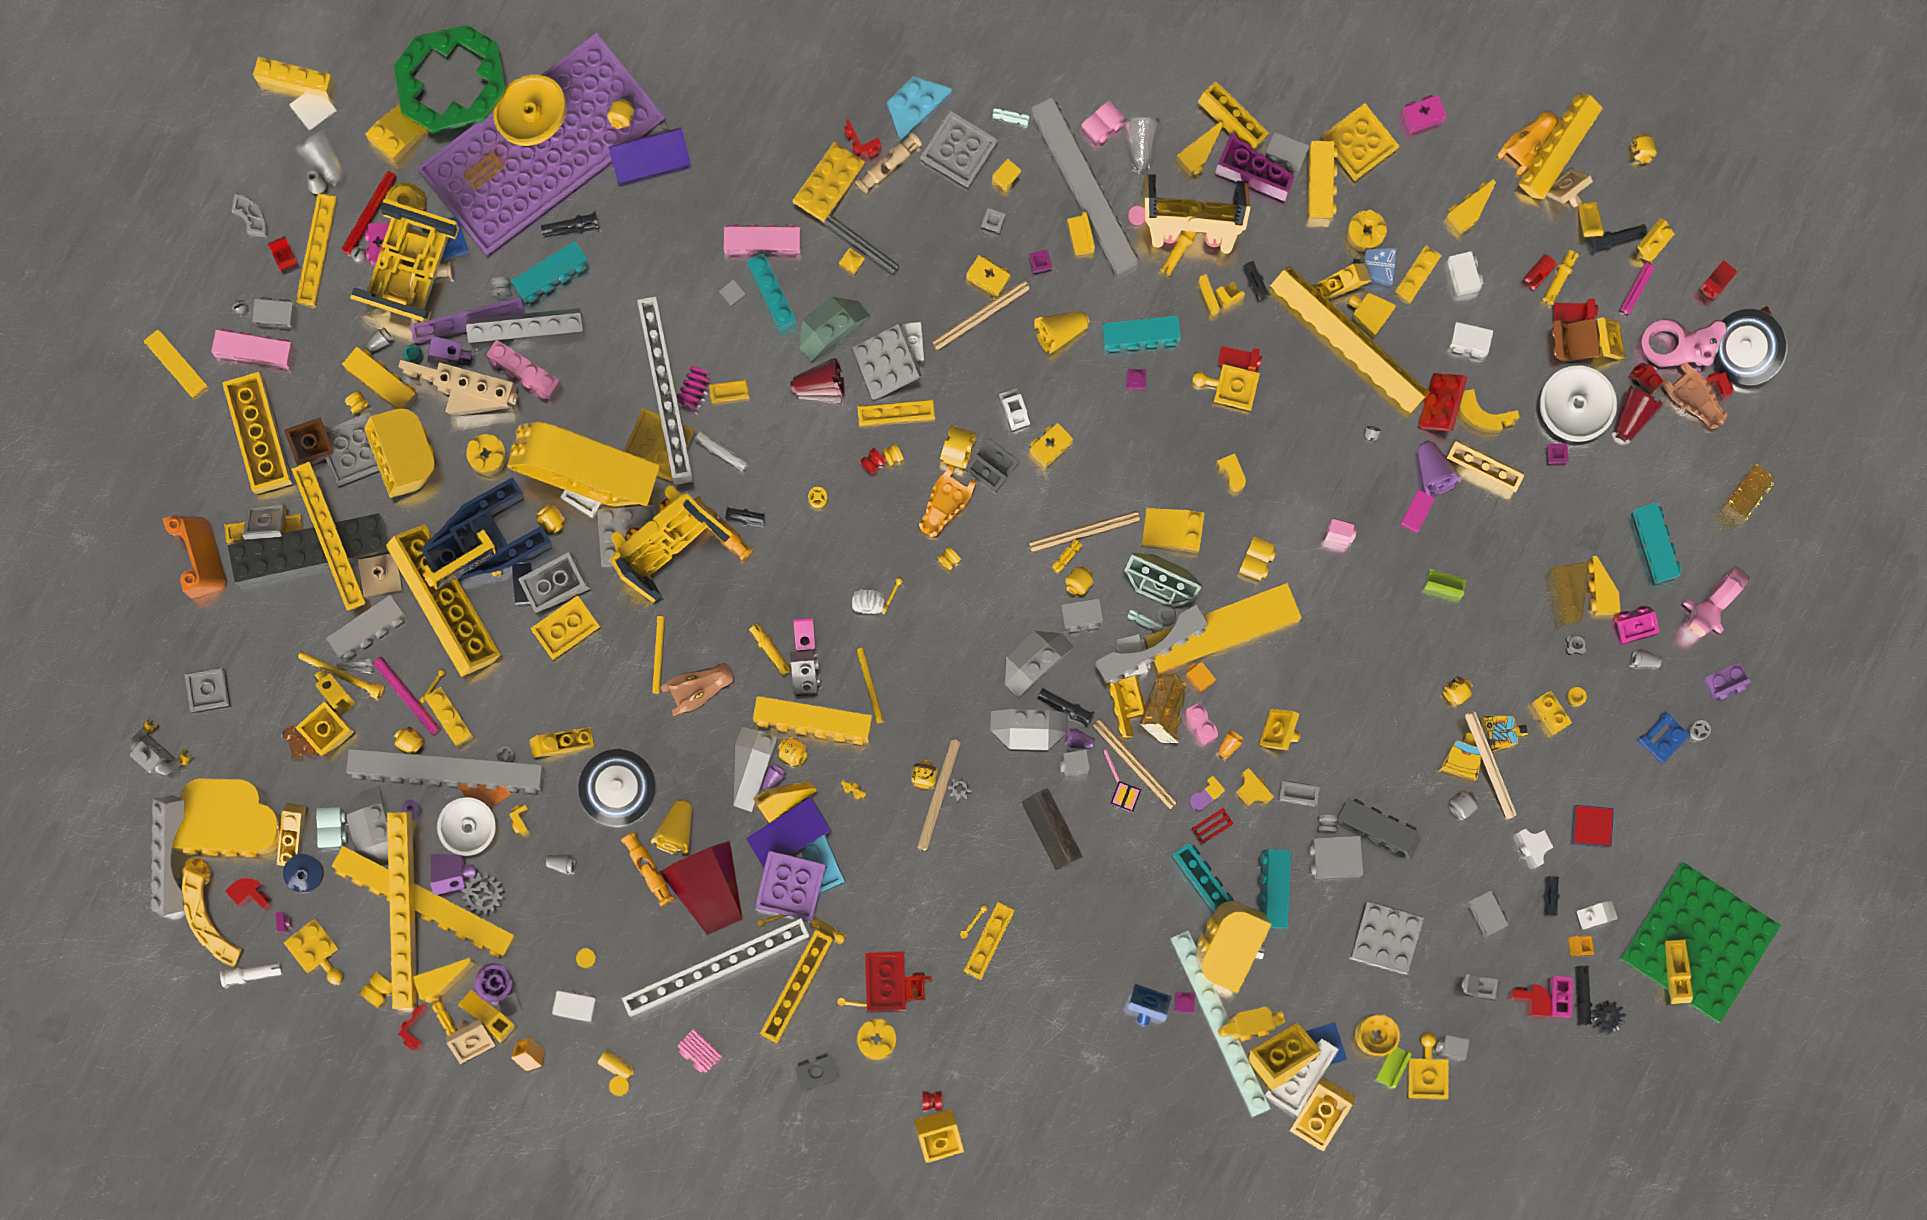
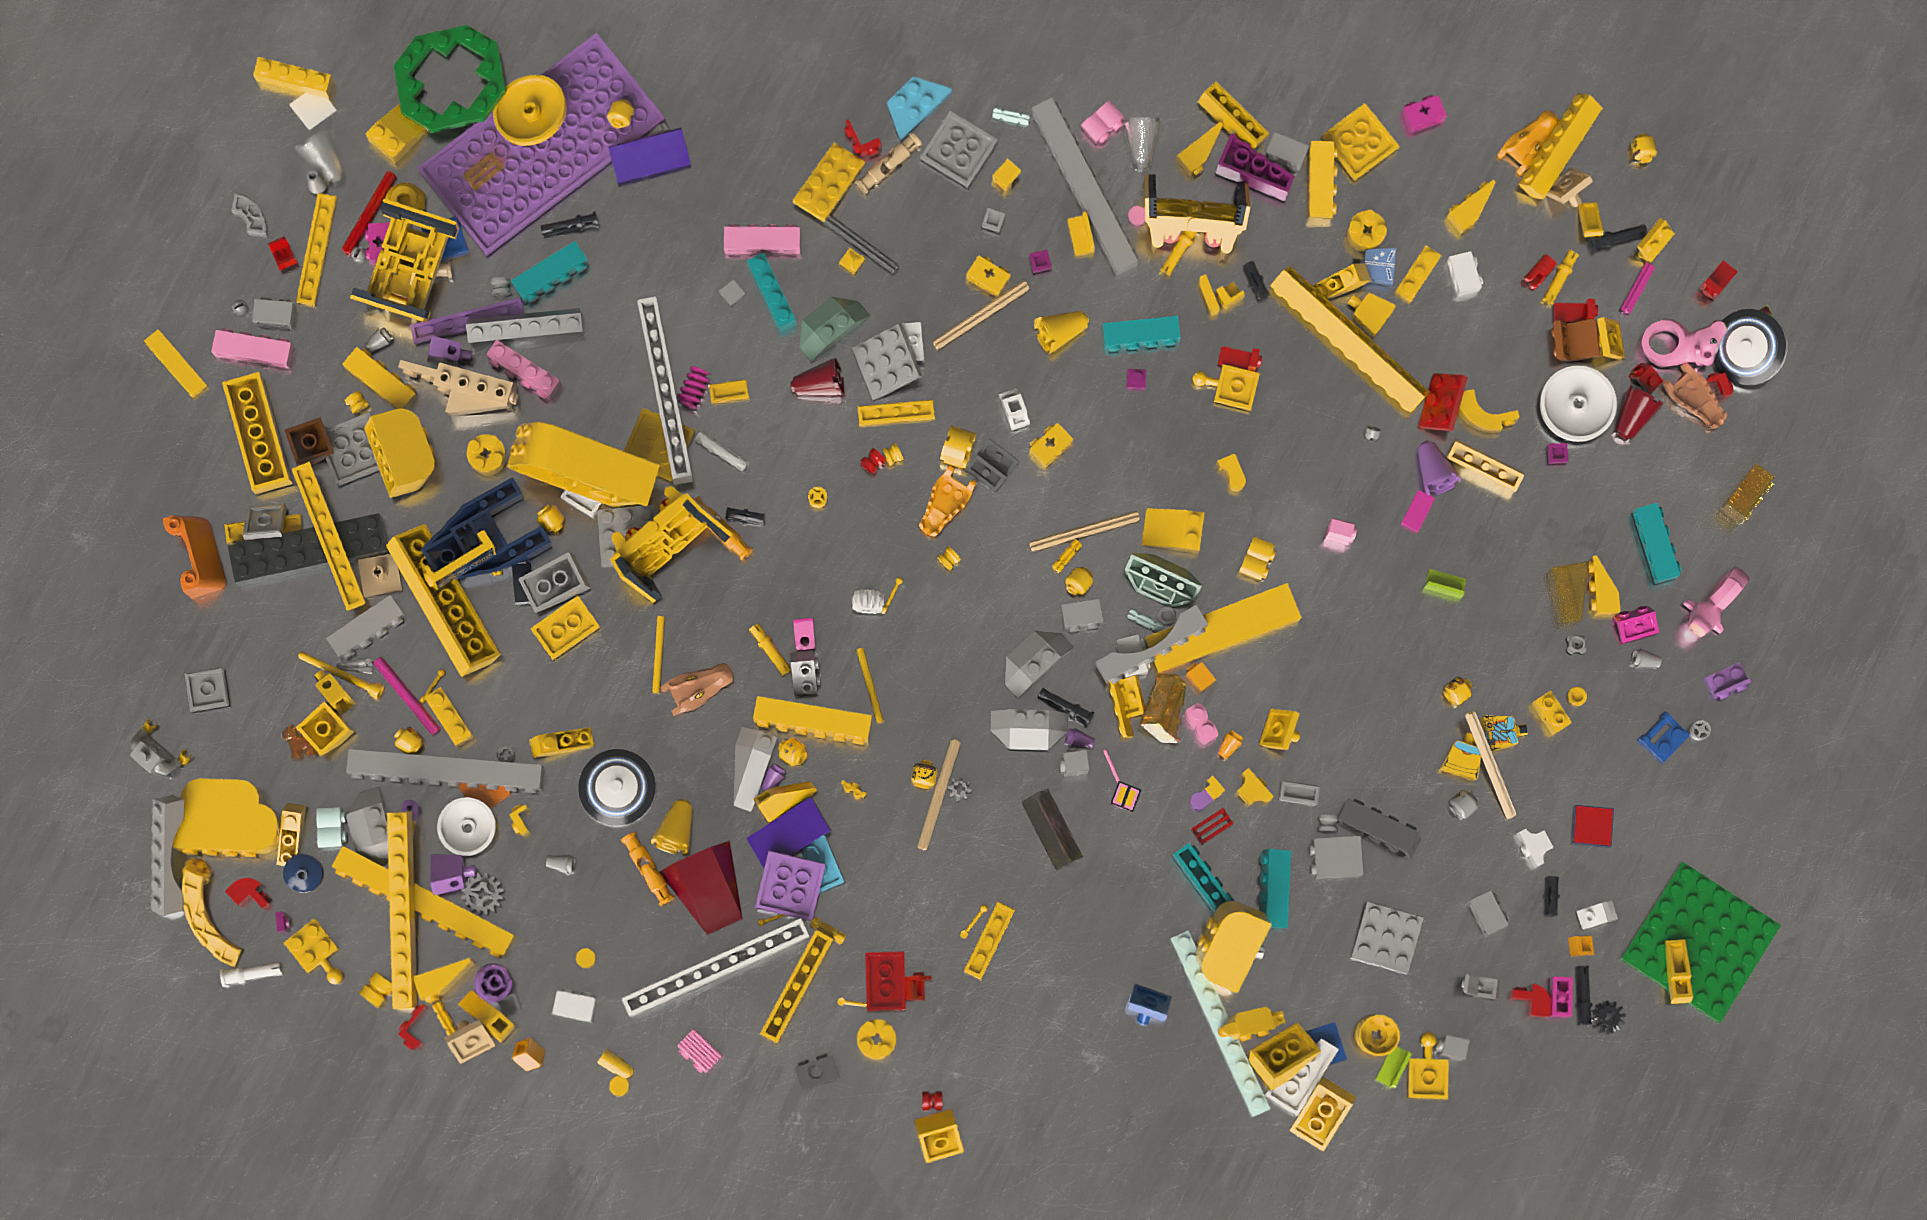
teal plate [403,344,423,363] -> none
tan axle [1093,719,1177,808] -> none
magenta plate [1174,992,1195,1013] -> none
white brick [1449,322,1493,358] -> none

